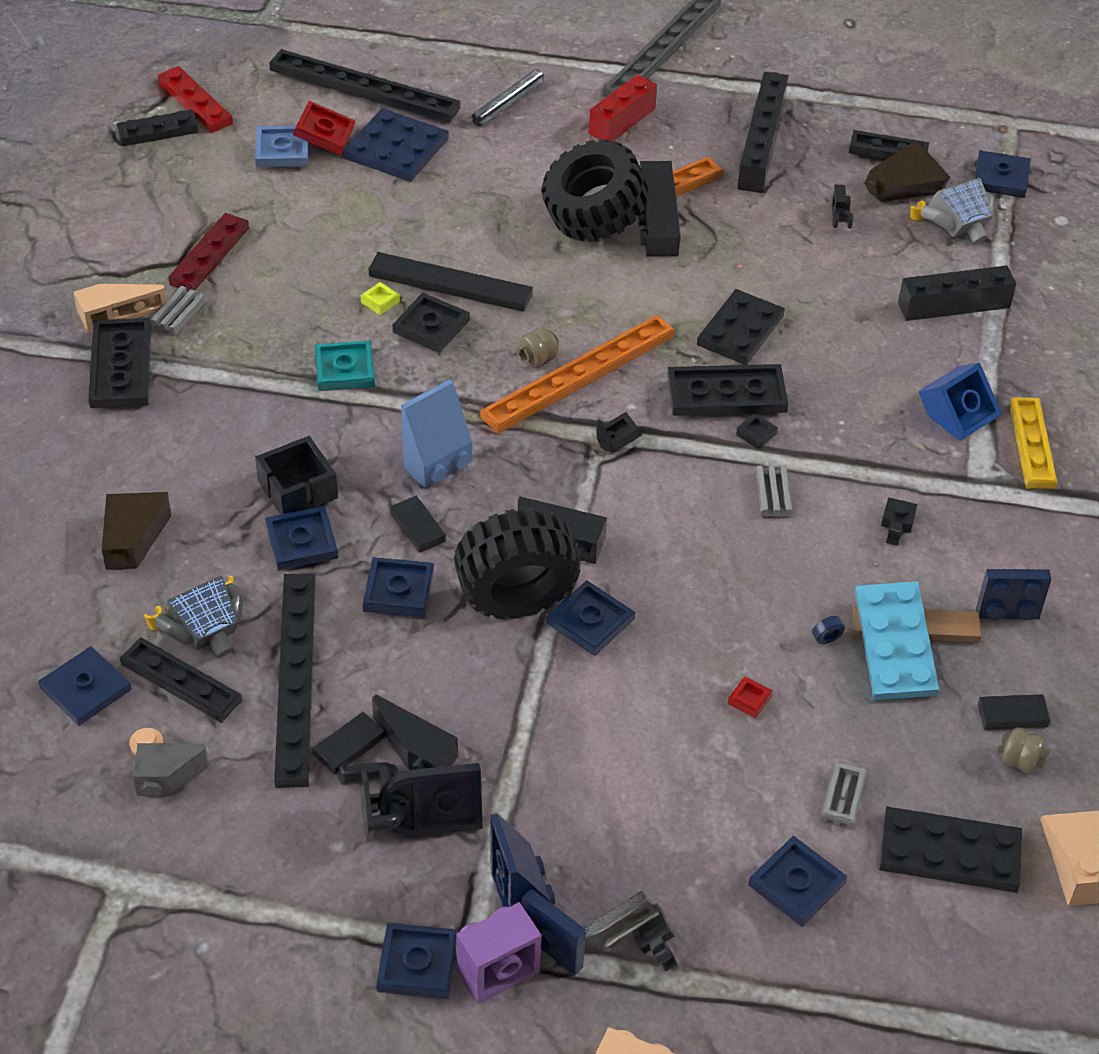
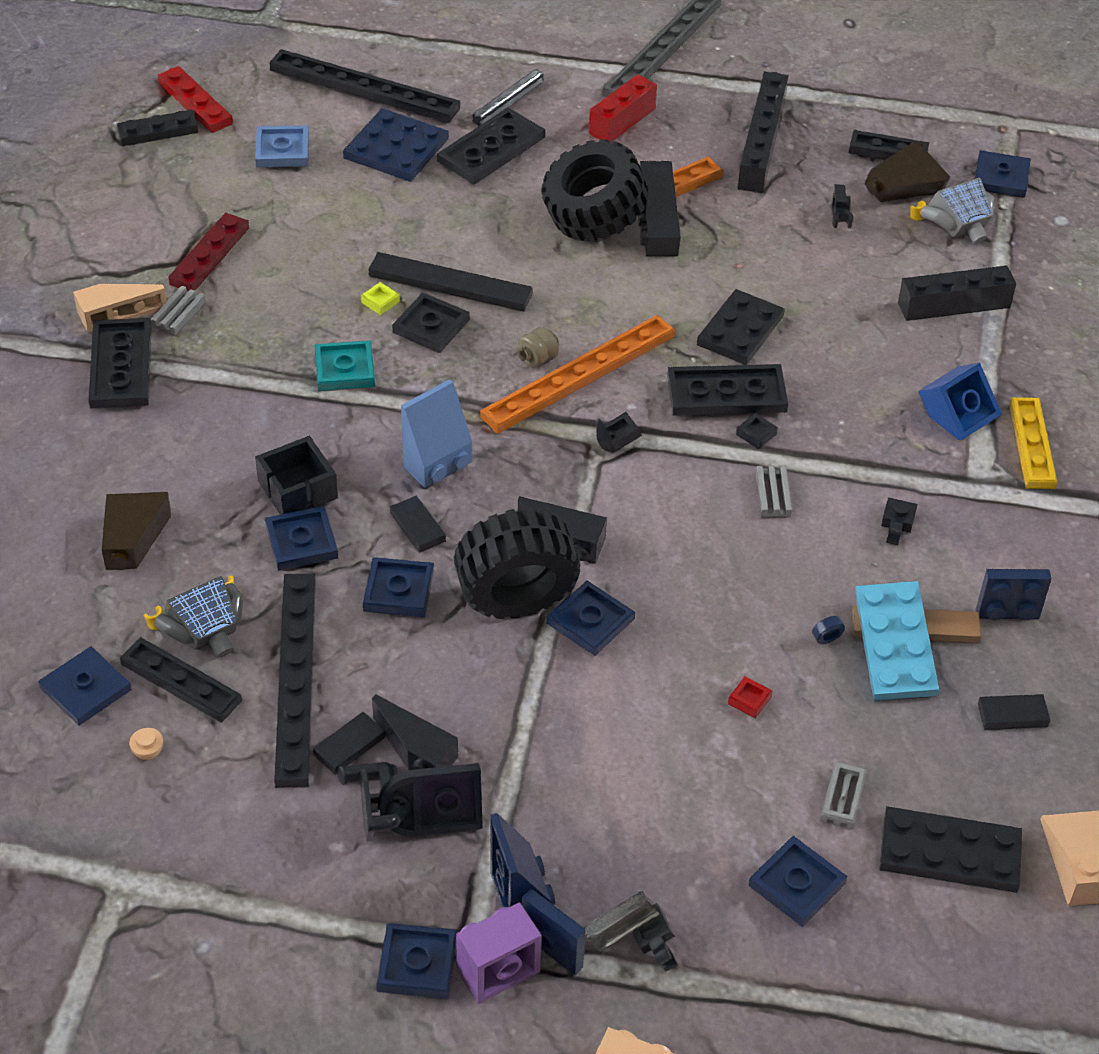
flat silver slope [133,743,208,798] -> none
red tile [293,101,356,156] -> none
dark tan piece [998,727,1050,774] -> none
none -> black plate [437,107,546,185]

